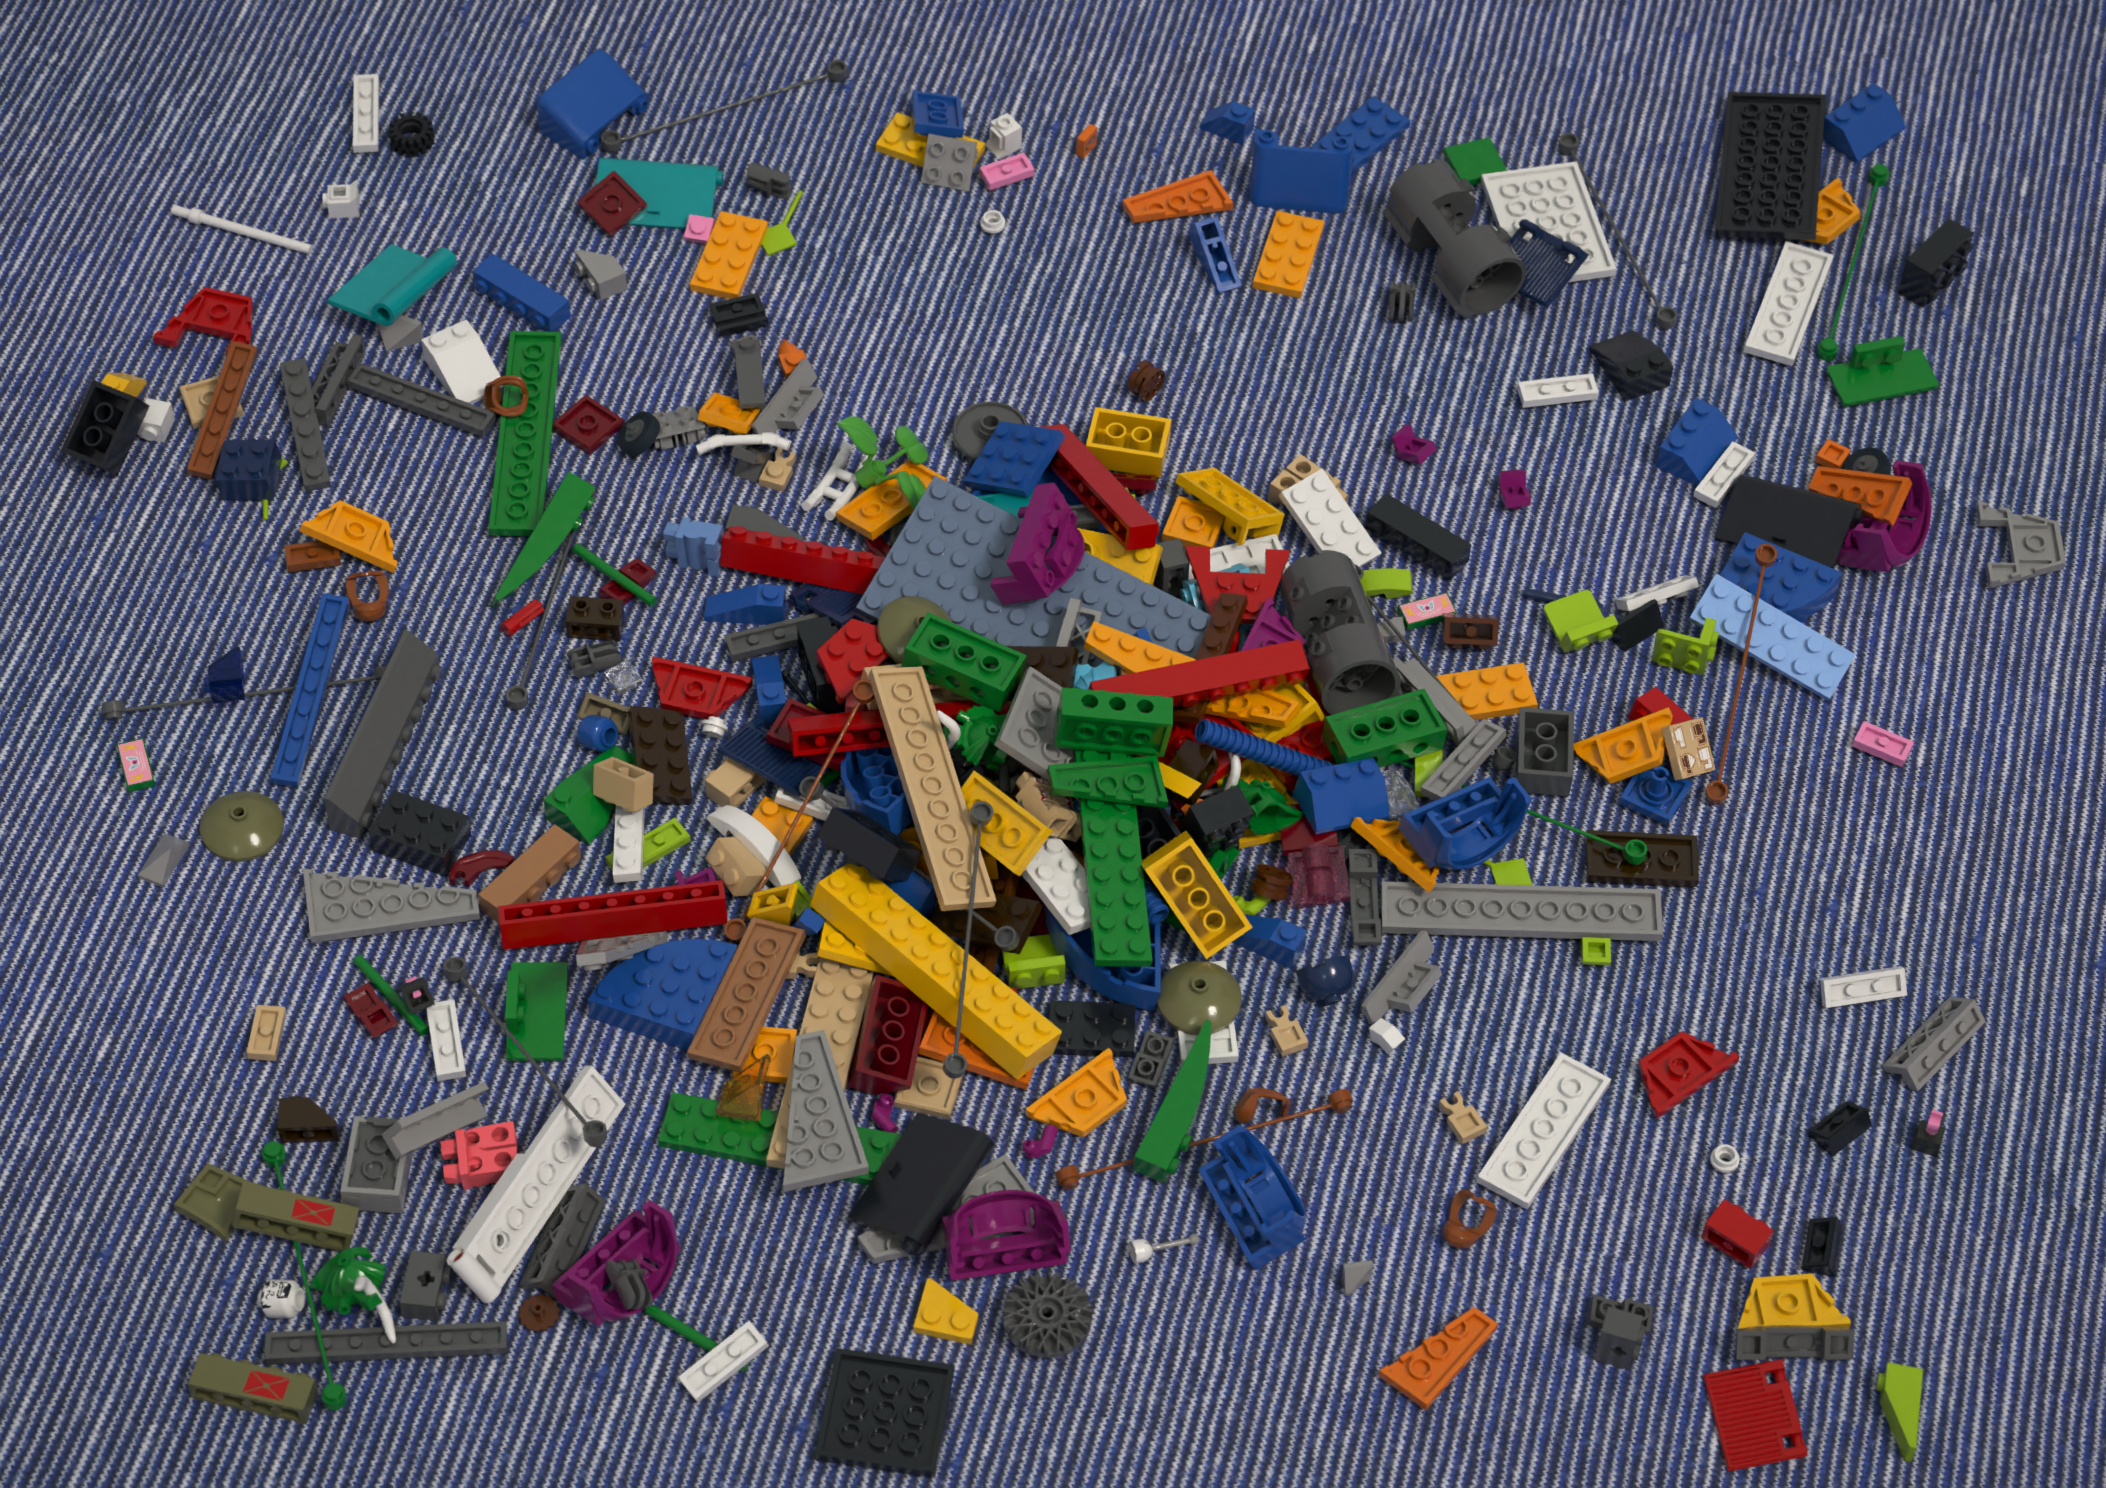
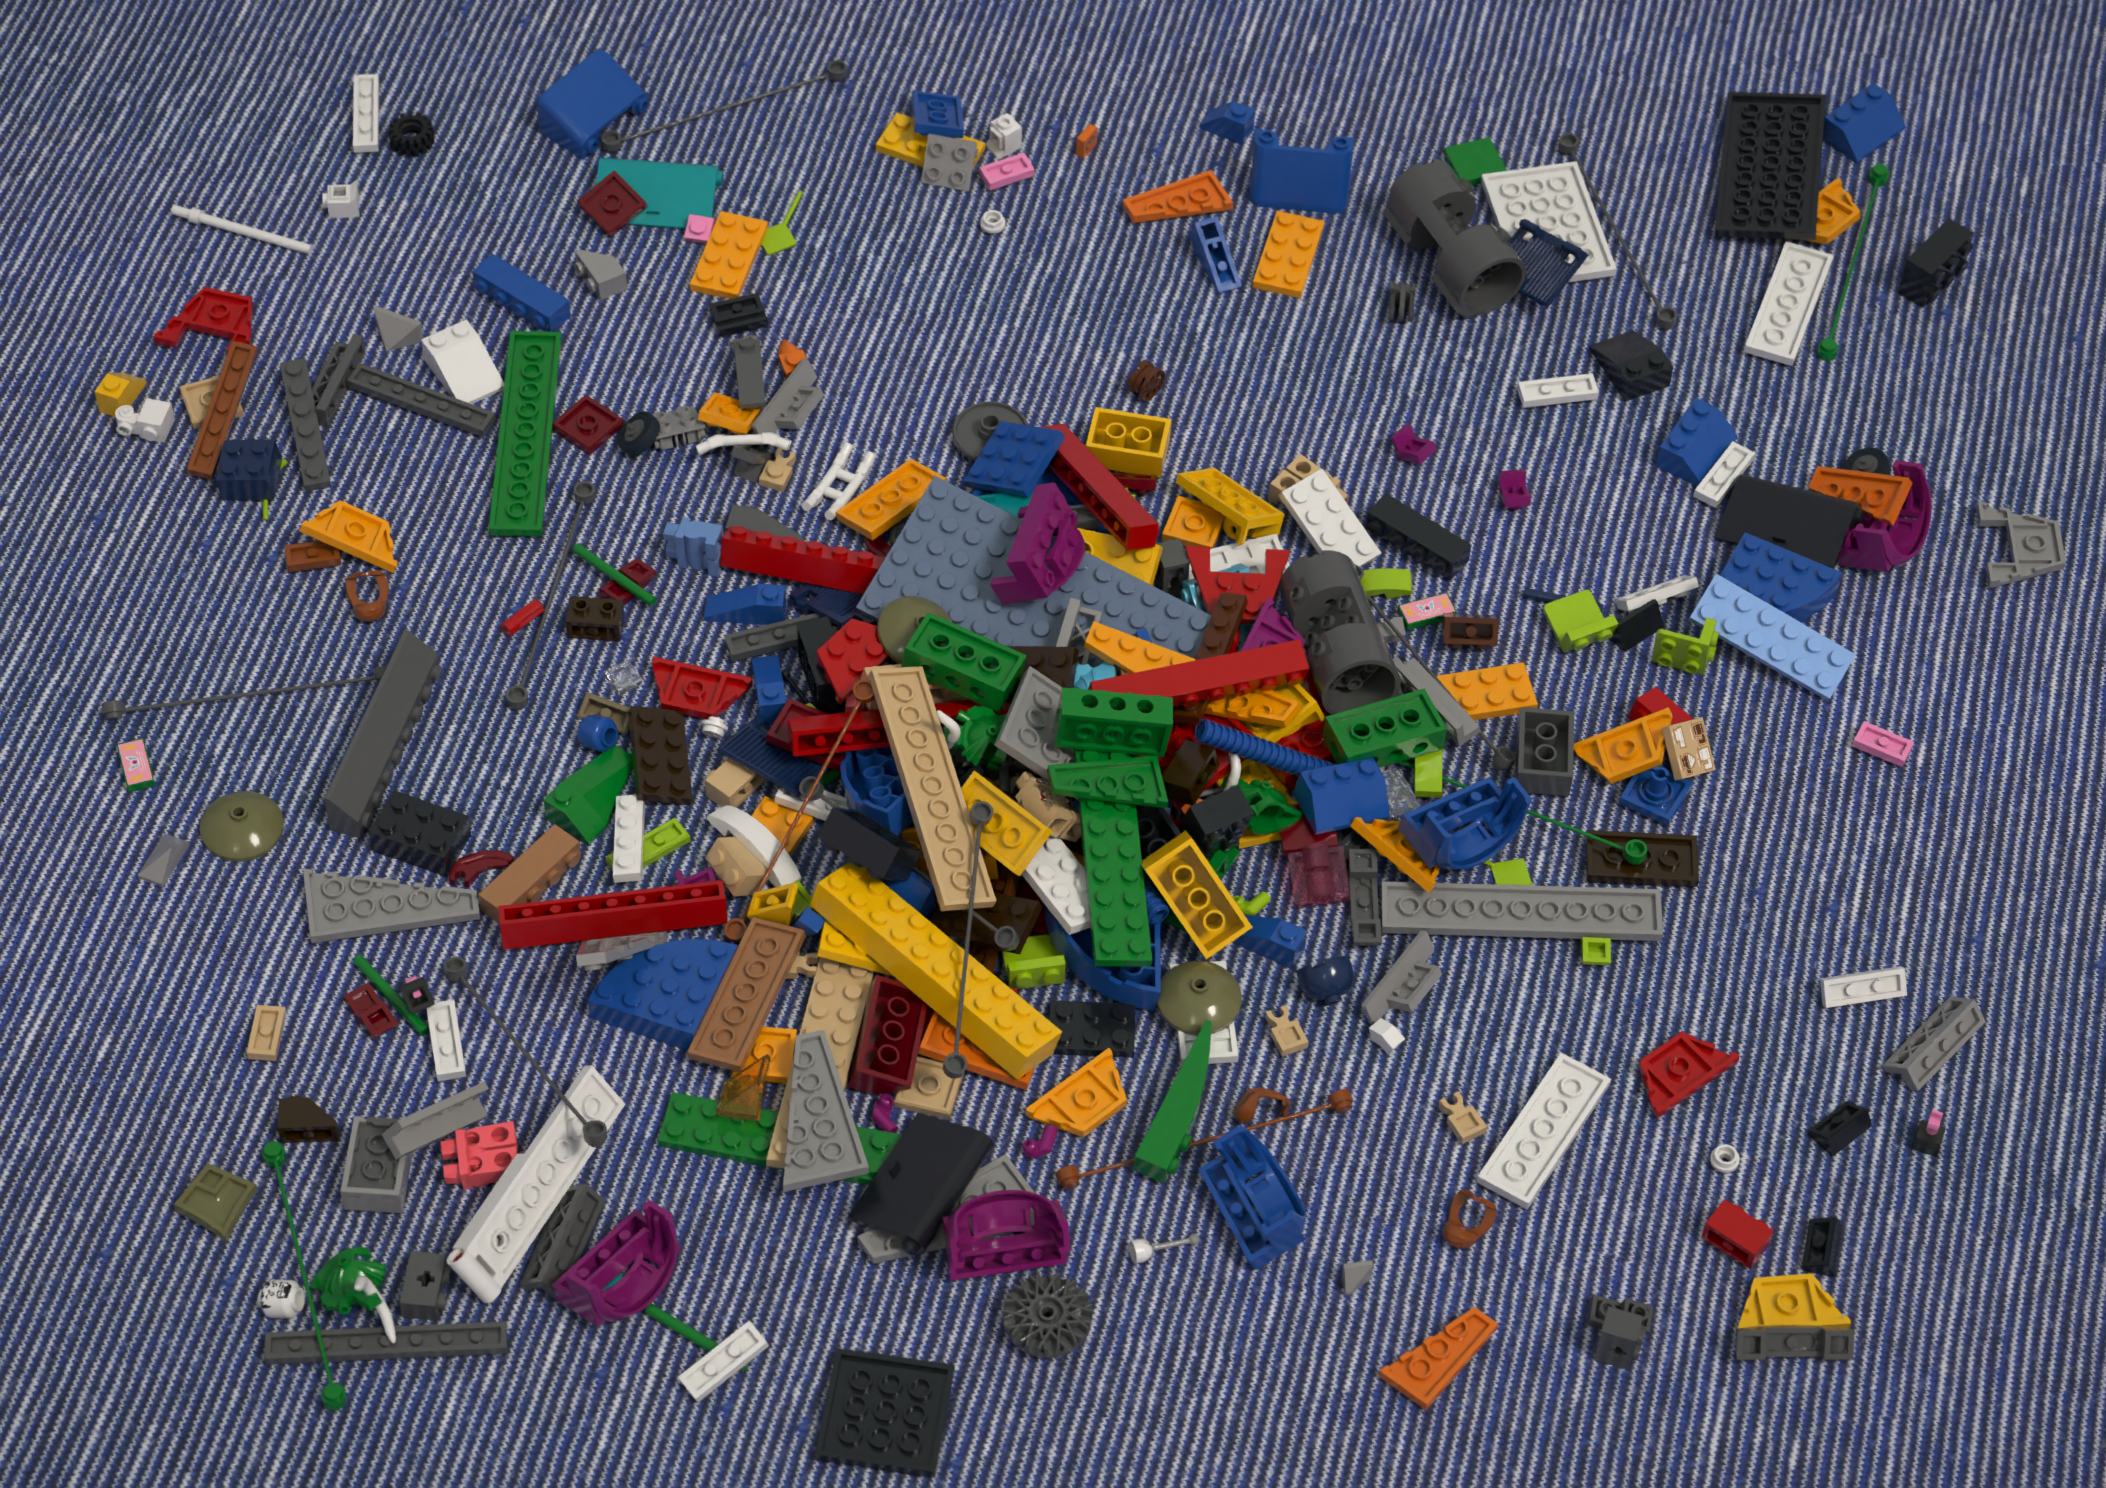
black brick [61,380,150,477] -> none
olive brick [188,1353,318,1424] -> none
clear blue slope [204,647,245,704] -> none
olive brick [232,1181,359,1251] -> none
blue plate [271,593,350,787] -> none
teal door [327,244,457,326] -> none
dark orange piece [484,375,529,417] -> none
green slope [489,471,596,609] -> none
green bracket [505,962,568,1061] -> none
reddish brown piece [518,1294,560,1333] -> none
dark grey arm [567,640,623,678] -> none
tan brick [593,757,654,812] -> none
dark grey arm [606,1259,653,1310] -> none
dark grey arm [747,163,791,199] -> none
bright green plant [837,417,928,510] -> none
yellow wing [914,1278,978,1345] -> none
dark grey slope [1128,1030,1174,1088] -> none
yellow sticker [1158,762,1202,799] -> none
reddish brown wheel [1249,864,1293,900] -> none
blue plate [1311,96,1411,175] -> none
light grey plate [1421,719,1506,801] -> none
red window [1703,1359,1808,1472] -> none
dark orange piece [1705,544,1777,805] -> none
orange plate [1815,439,1851,469] -> none
green bracket [1826,336,1939,407] -> none
lime slope [1876,1362,1923,1462] -> none

